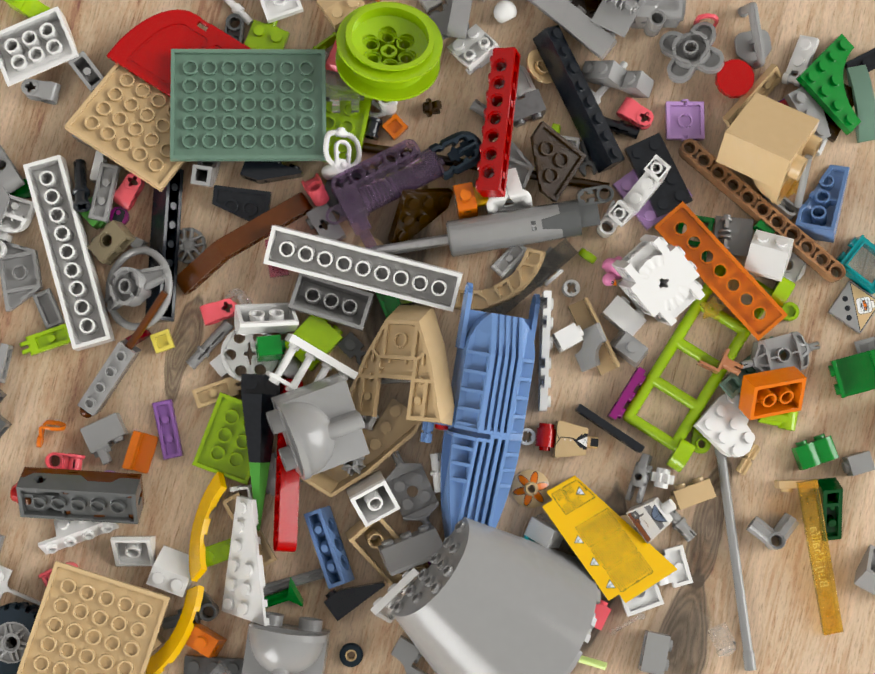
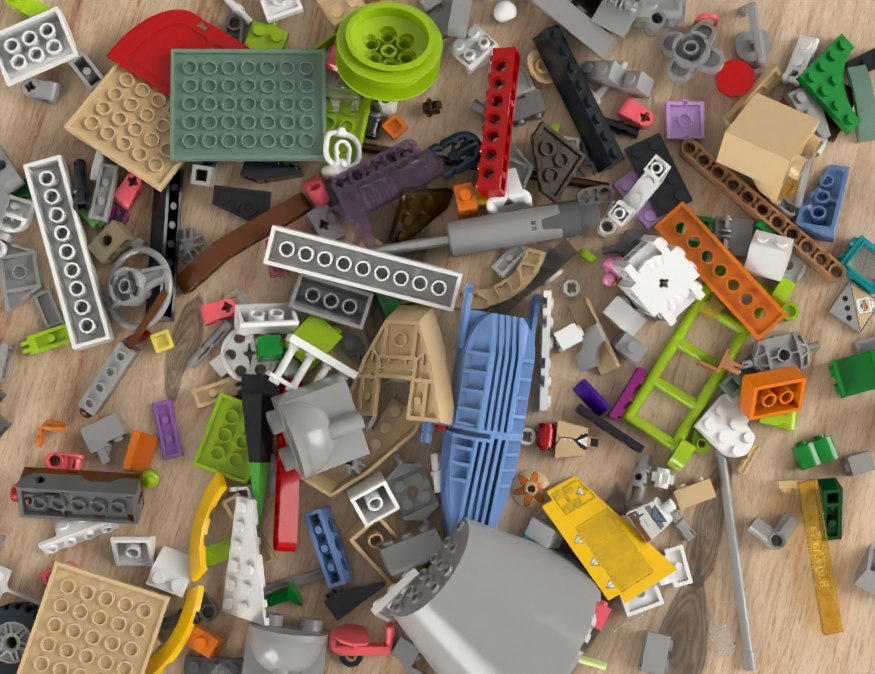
none -> lime plate [142,469,160,489]
none -> coral piece [328,622,396,656]
none -> dark purple slope [573,379,610,416]
none -> dark grey piece [602,228,649,258]

